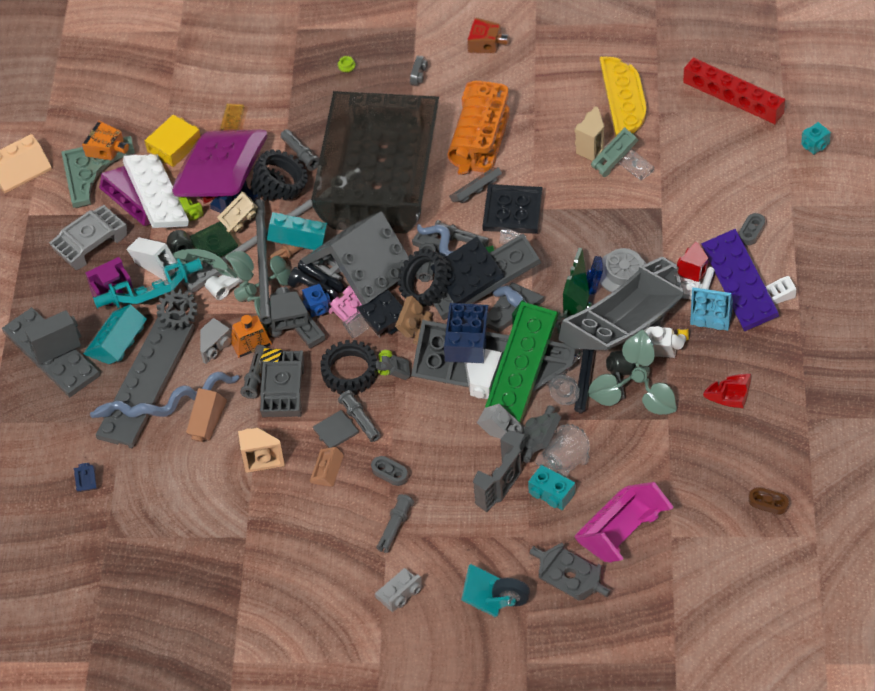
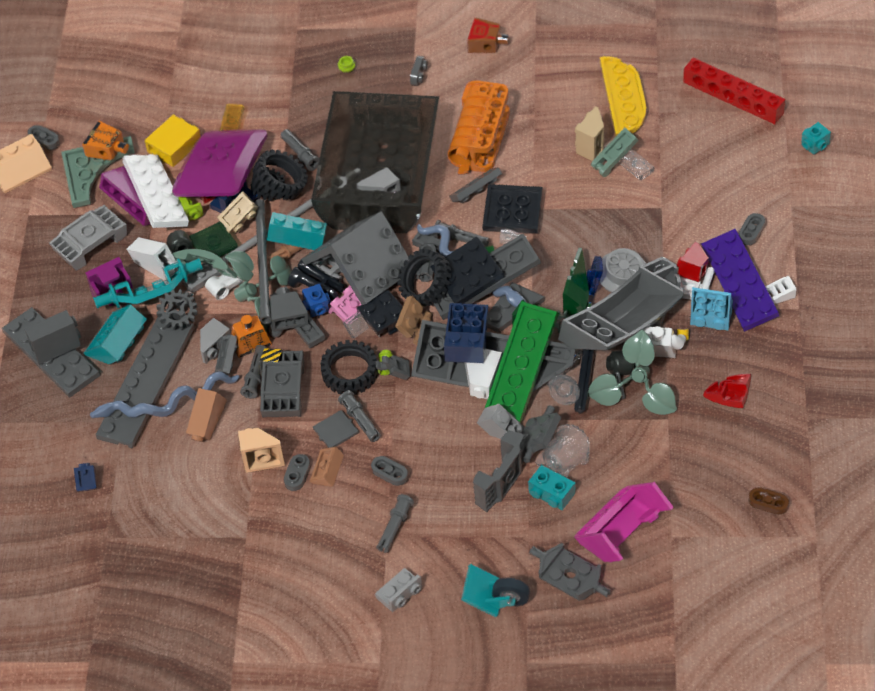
none -> dark grey plate [27,125,59,150]
none -> dark grey plate [214,335,237,374]
none -> dark grey plate [284,454,310,491]
none -> light grey slope [357,167,400,200]

